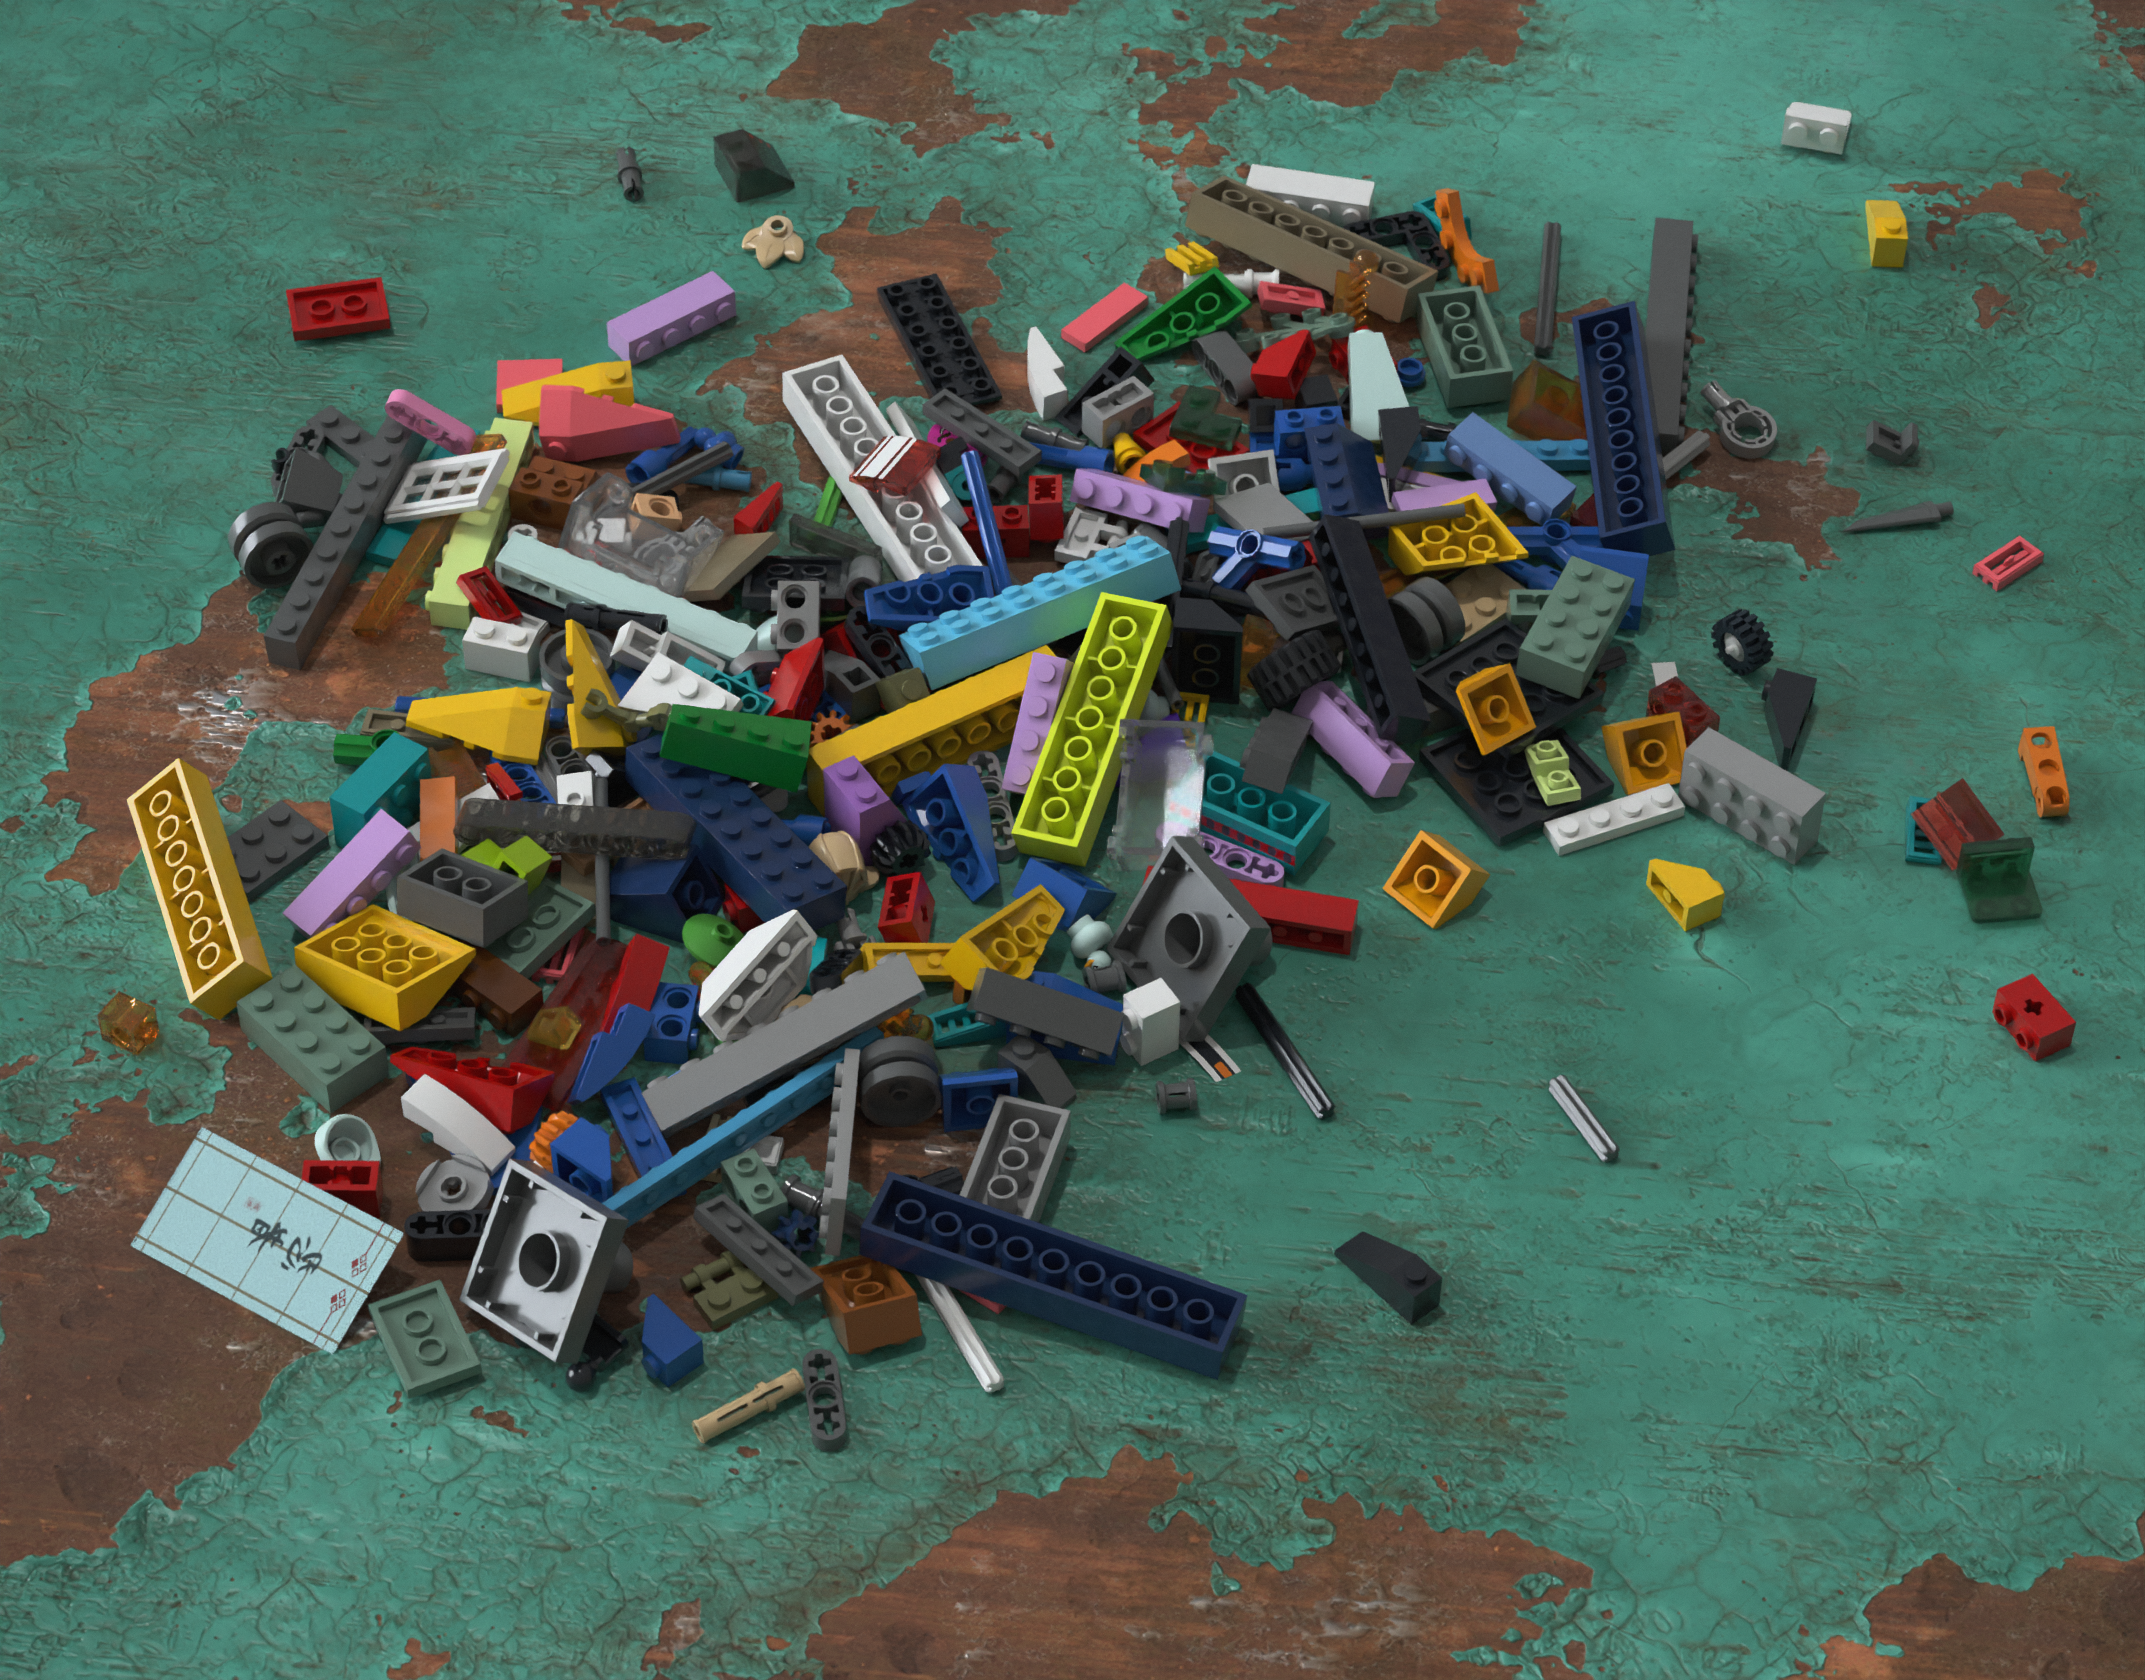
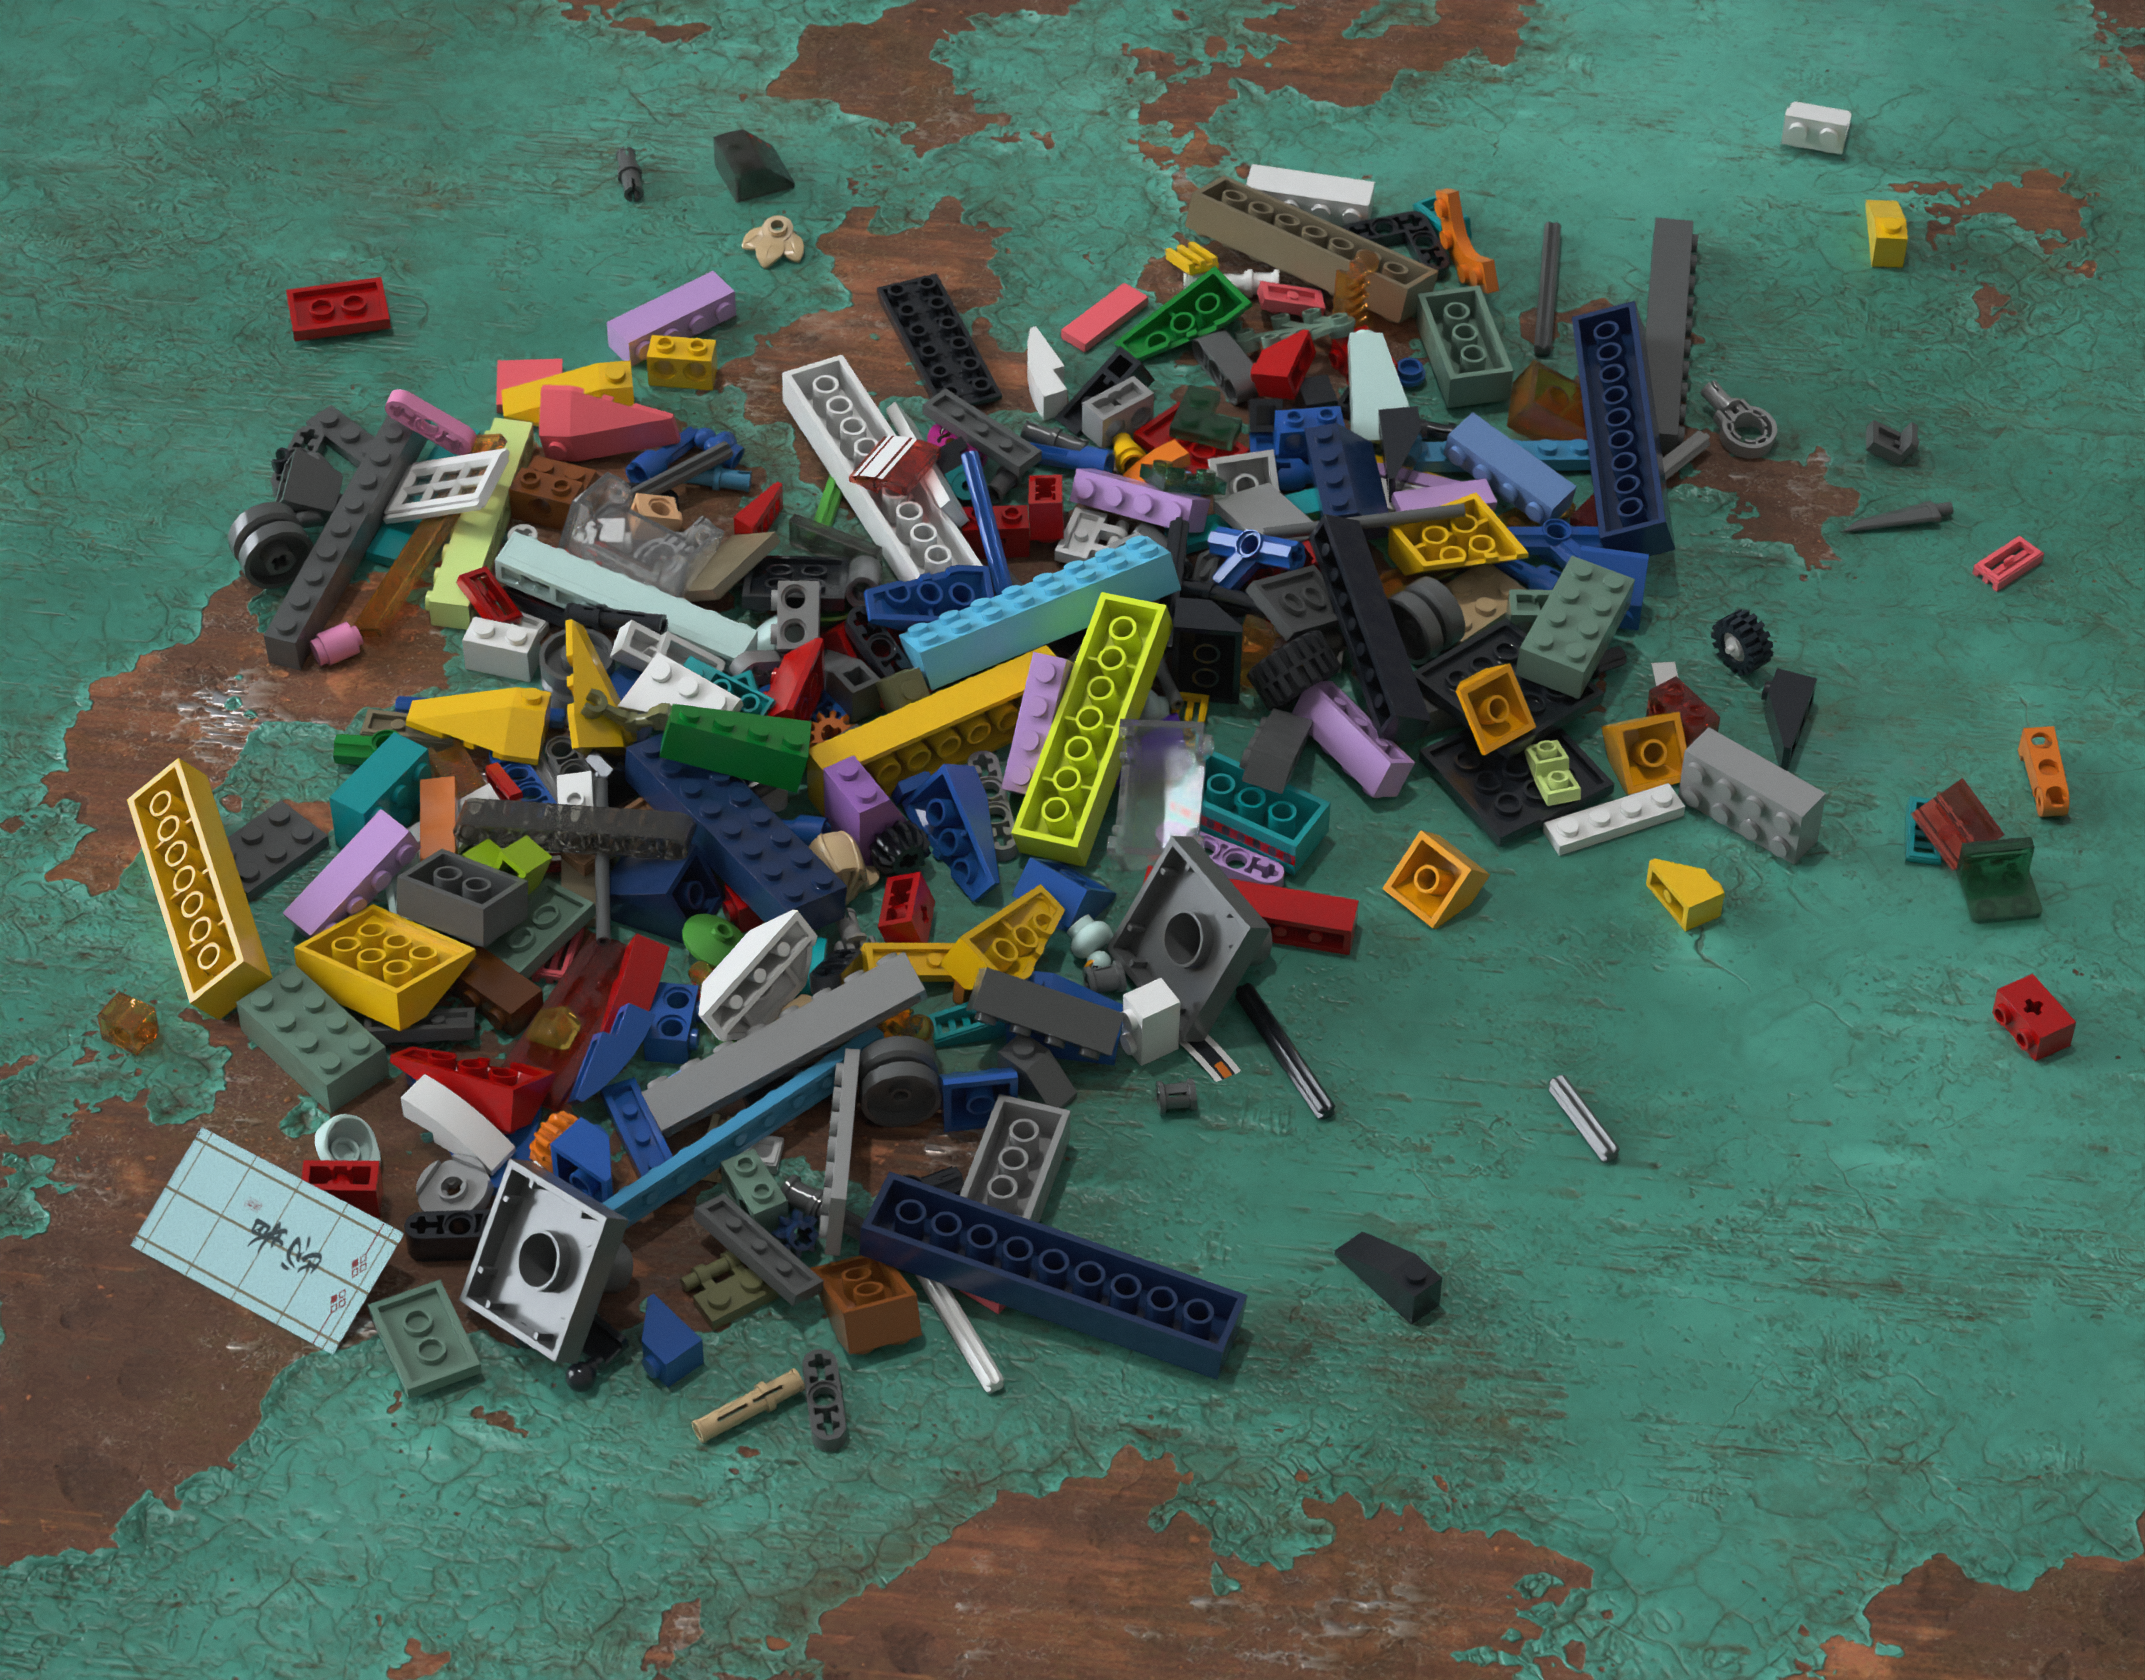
none -> bright pink brick [309,622,363,666]
none -> yellow brick [647,335,718,391]

